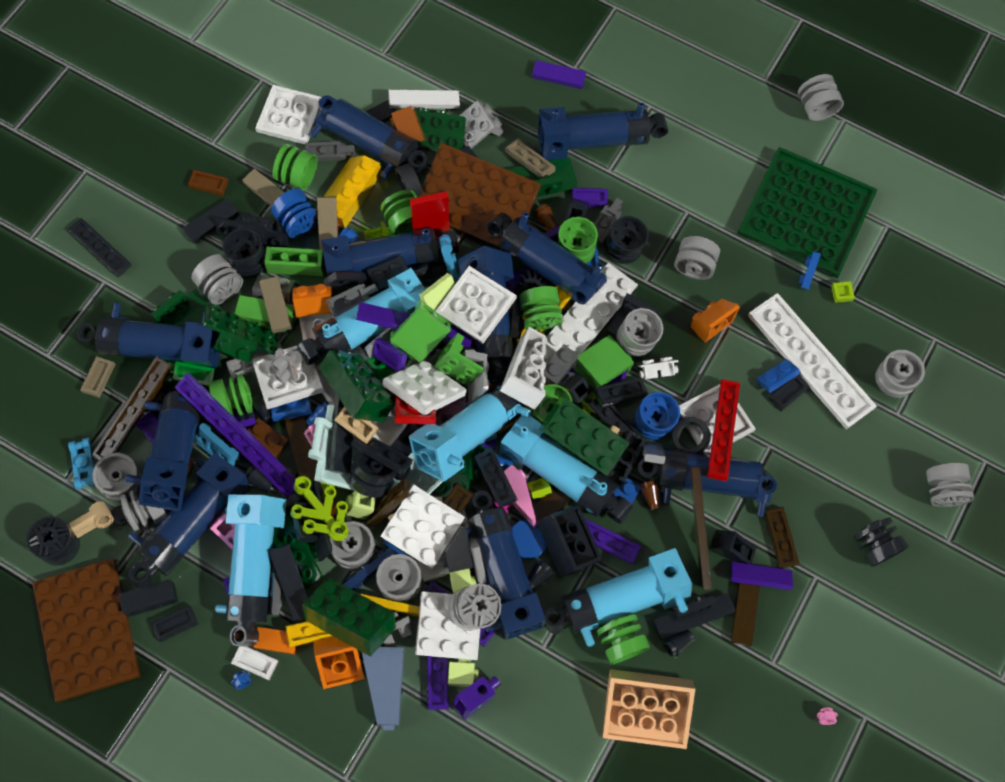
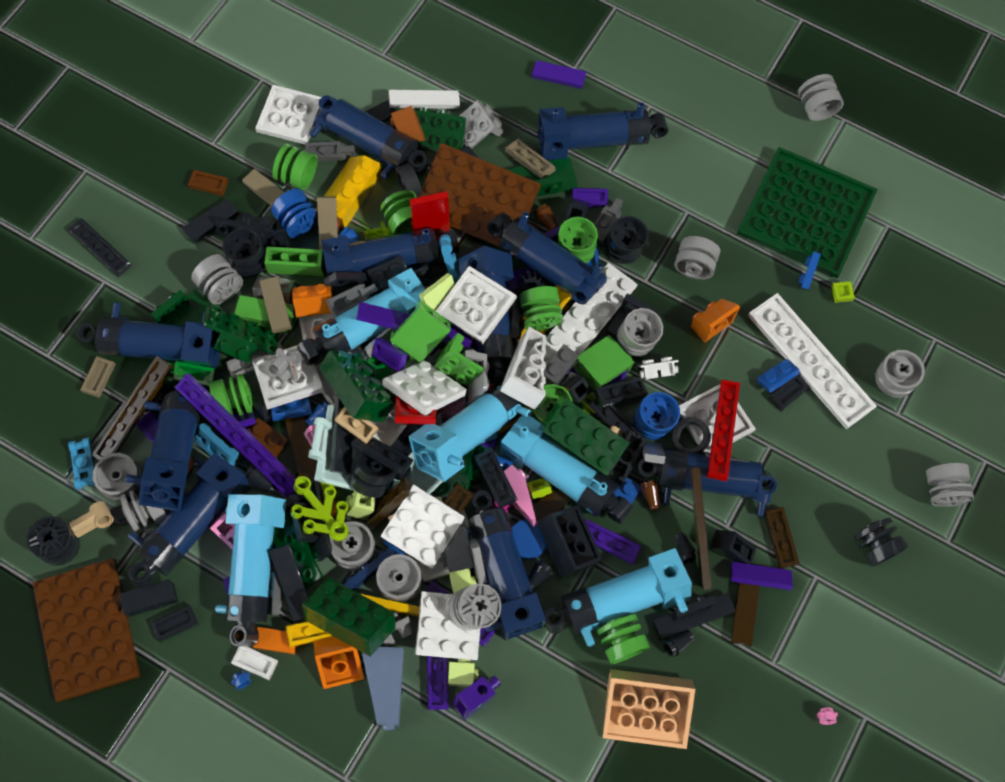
none -> black cone [675,533,697,564]

